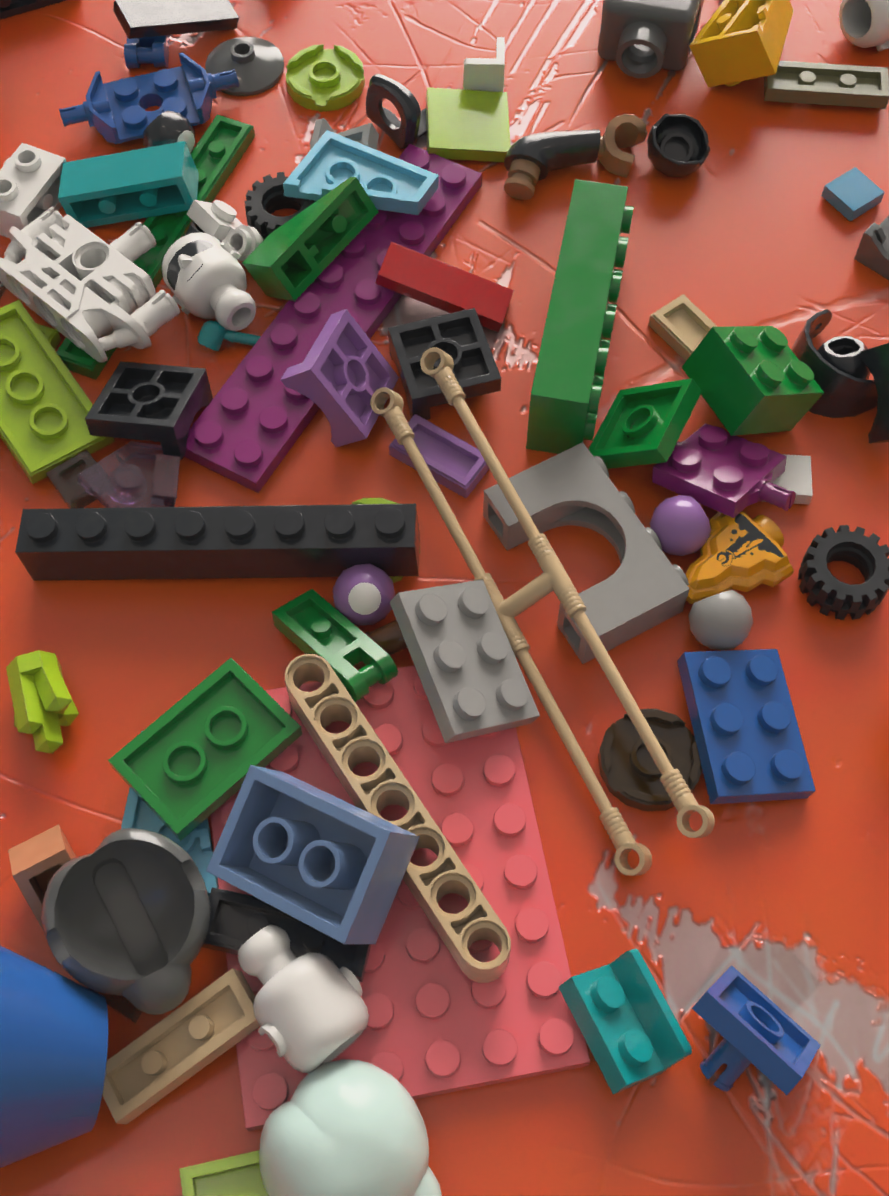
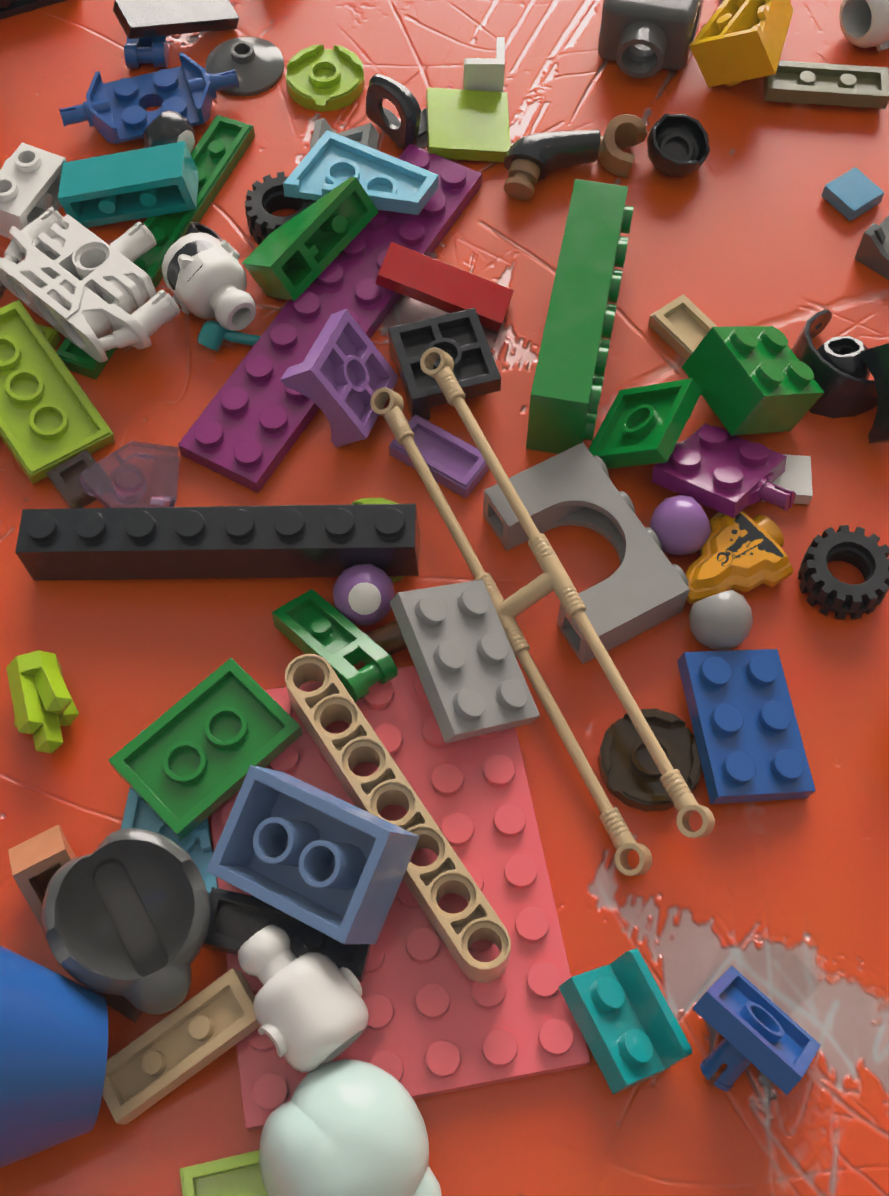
black piece [85,361,213,460] -> none
white plate [187,200,263,261] -> none

